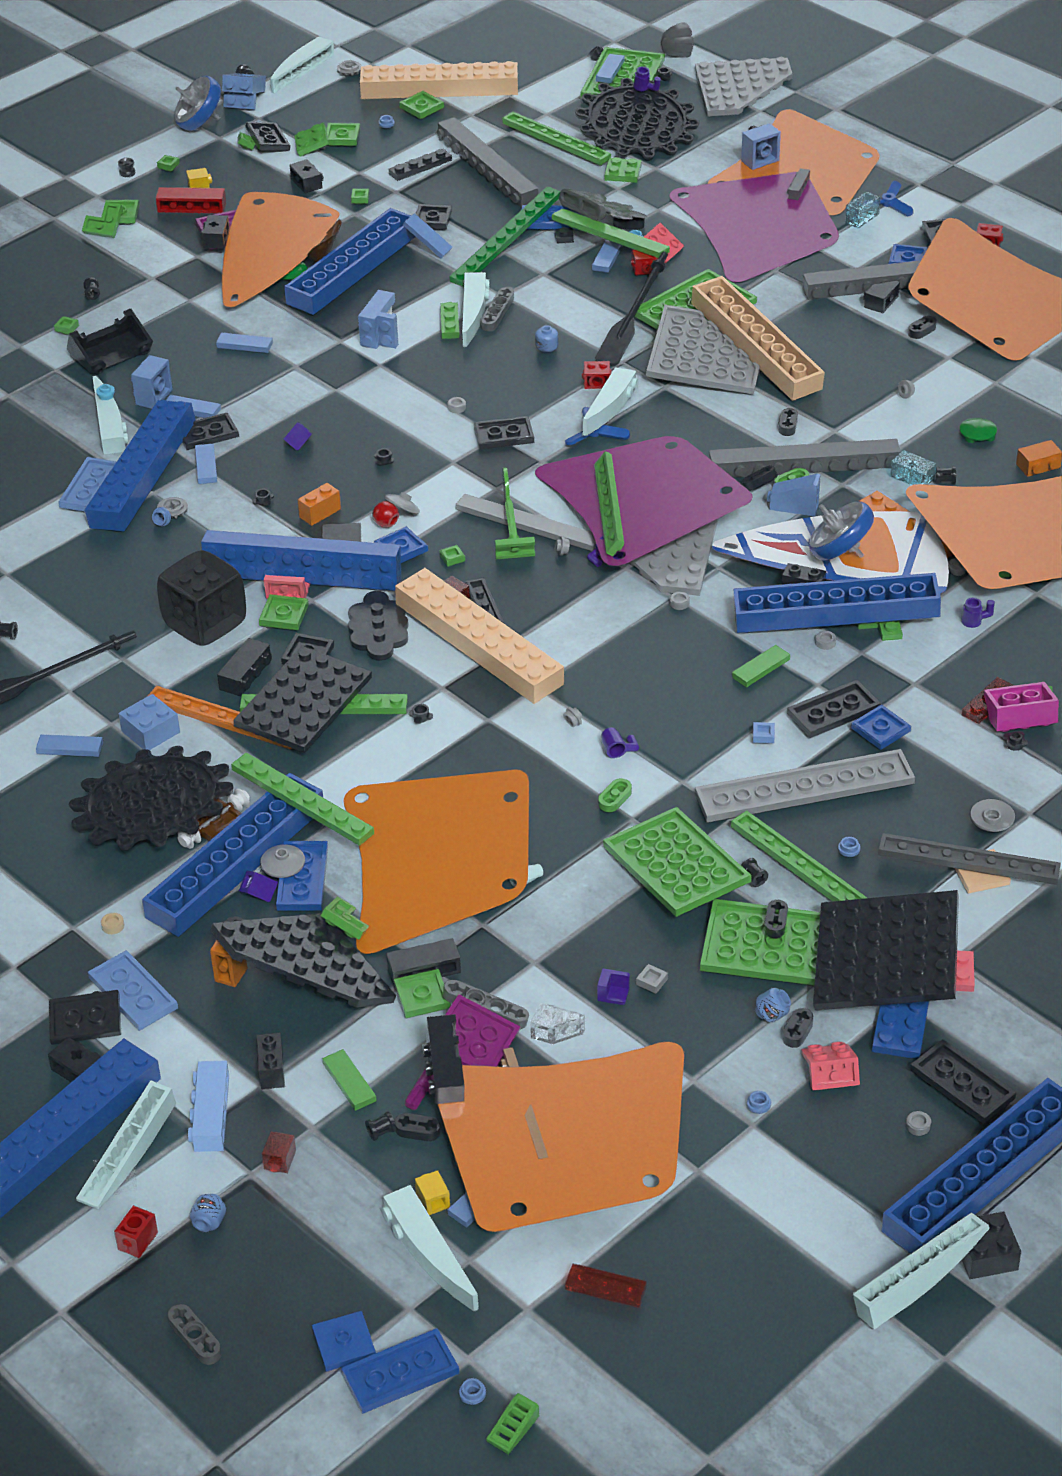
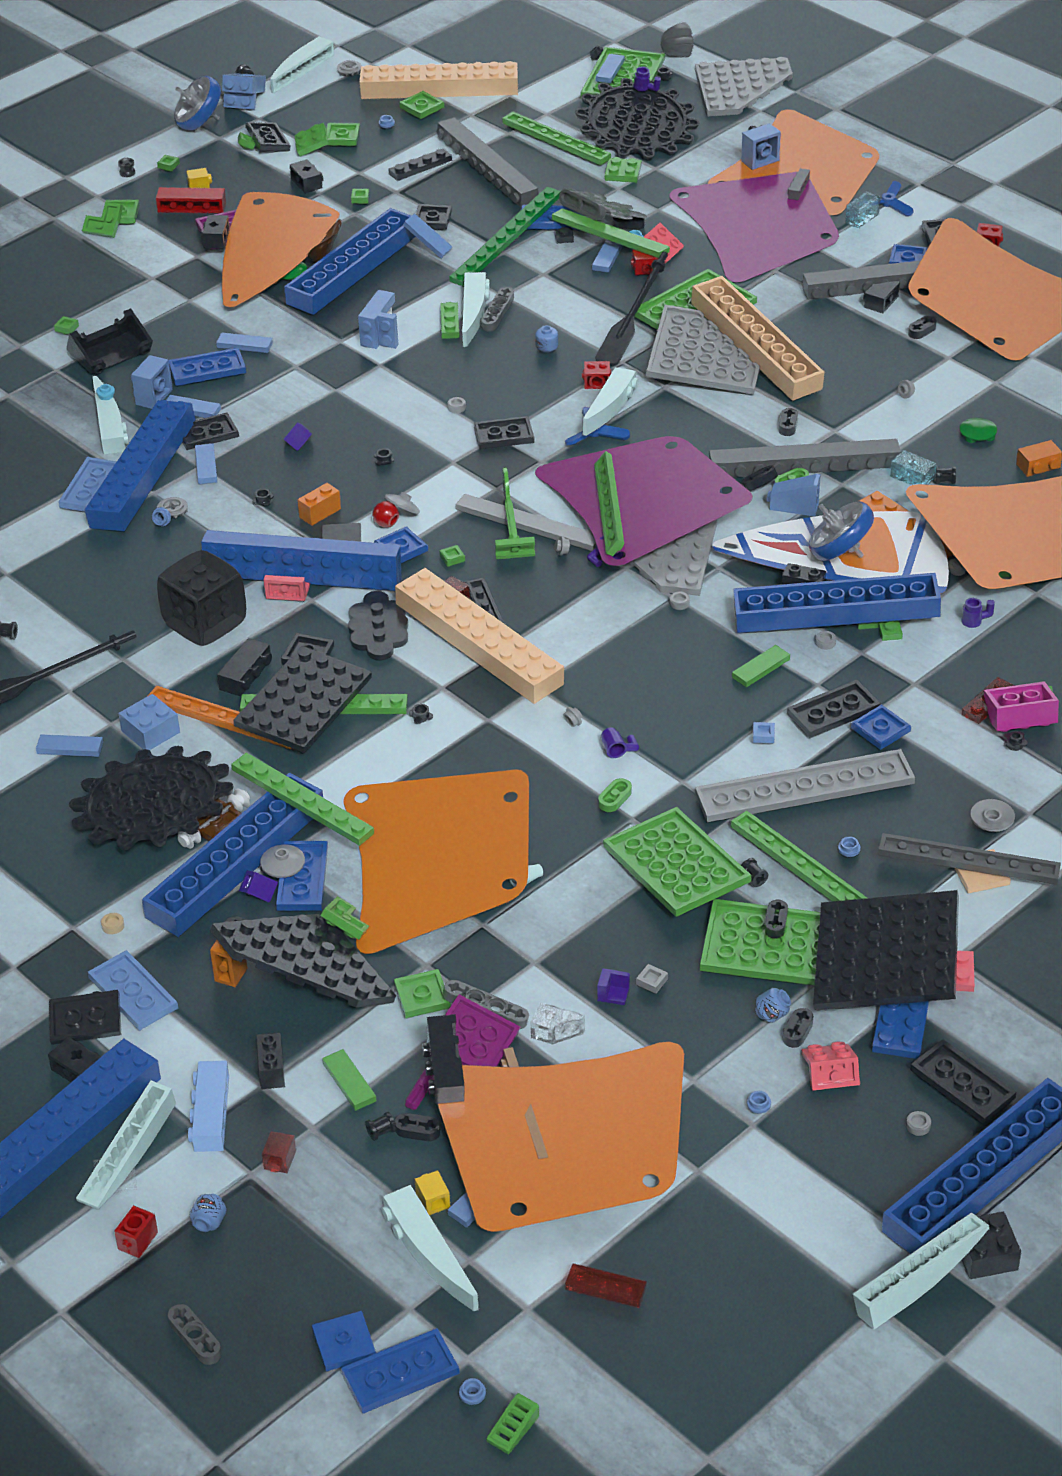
black bush [83,277,100,300] -> none
bright green plate [259,594,309,630] -> none
black brick [386,938,461,988] -> none
none -> blue plate [169,348,246,386]

